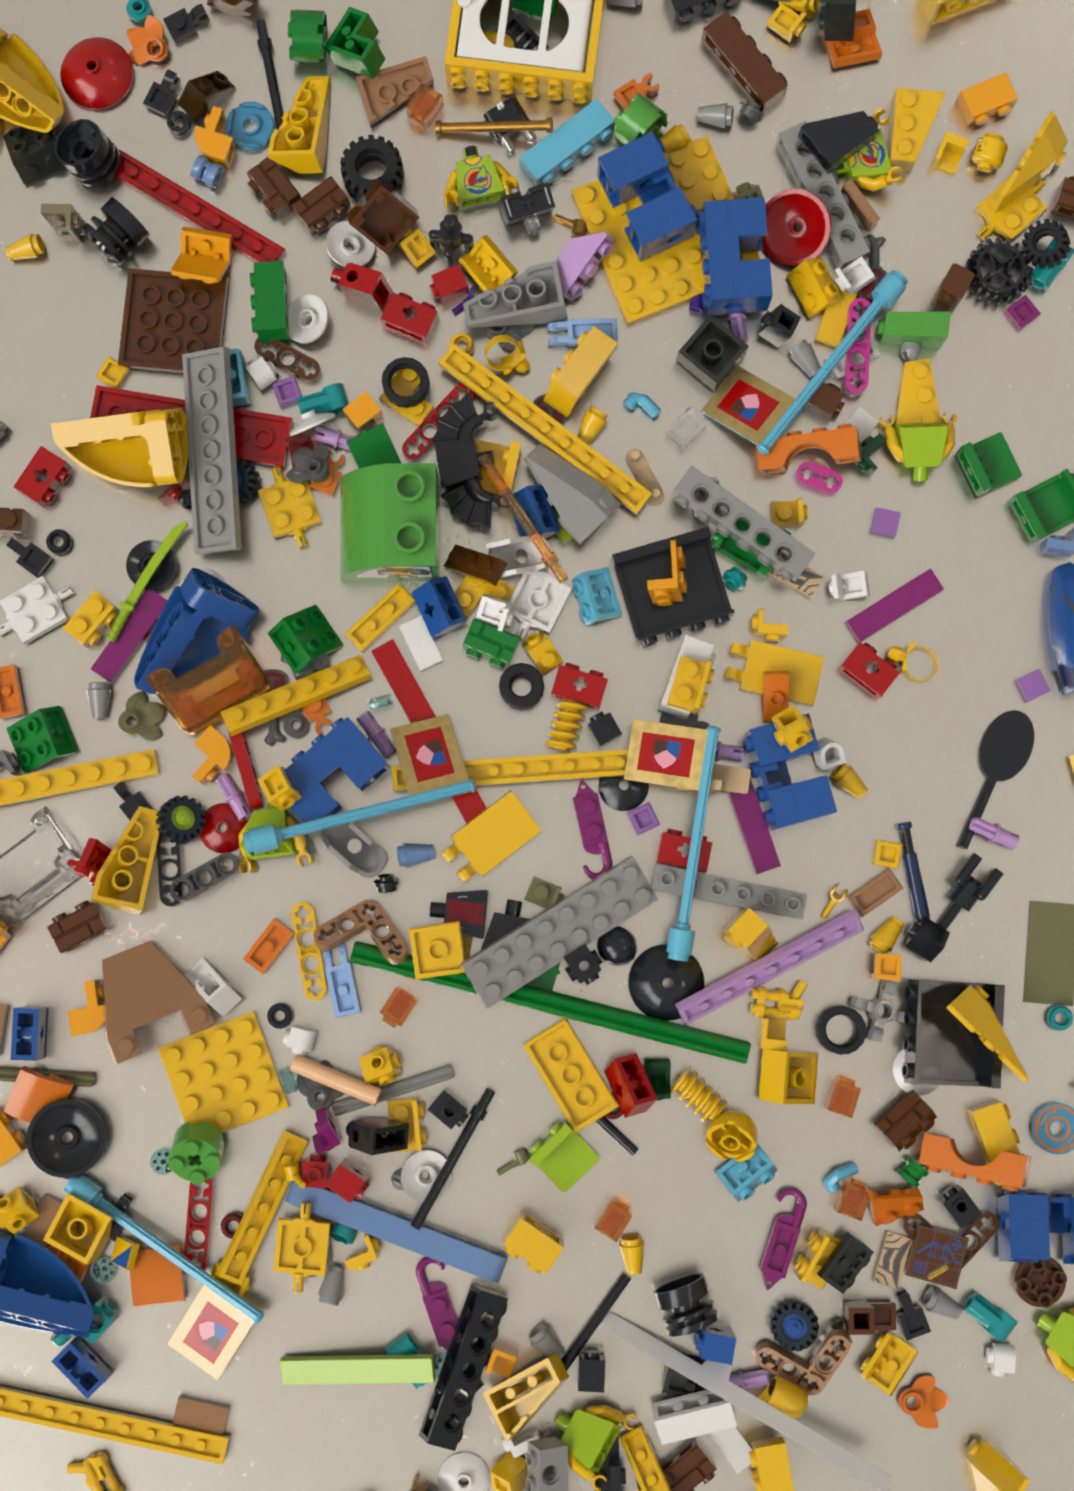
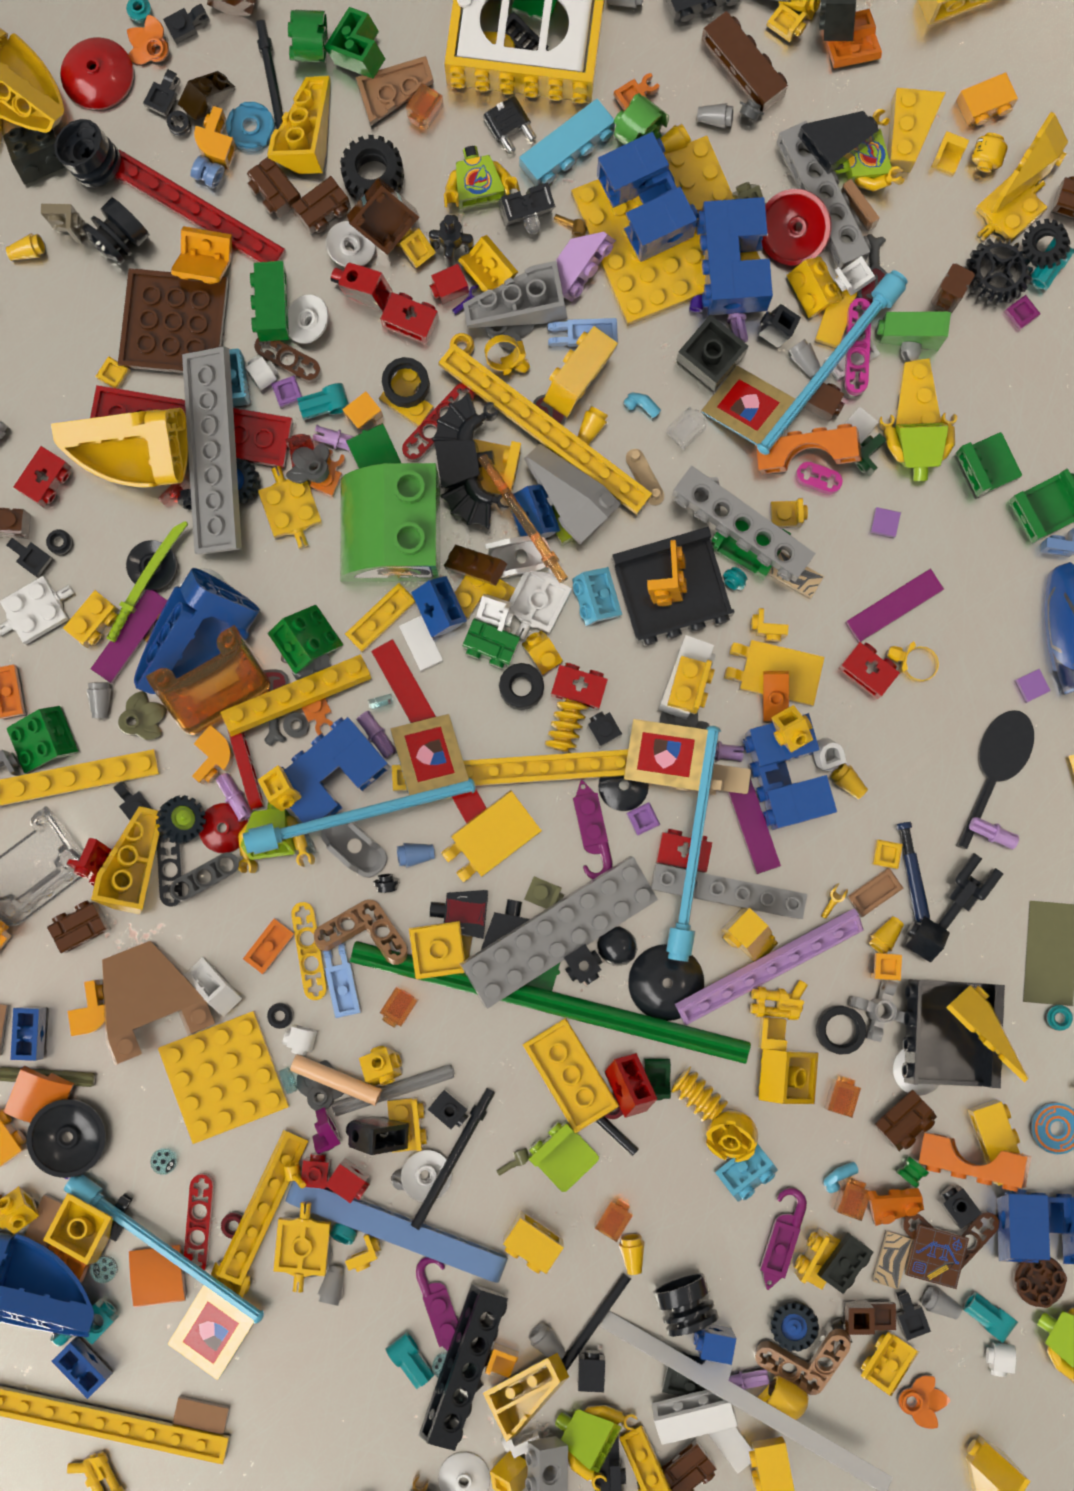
yellow tile [110,1236,140,1270] -> none
bright green brick [168,1121,224,1185] -> none
lime tile [280,1354,436,1385] -> none
white dish [289,409,336,436] -> none
pearl gold bar [435,117,553,136] -> none
white bracket [829,571,870,601] -> none

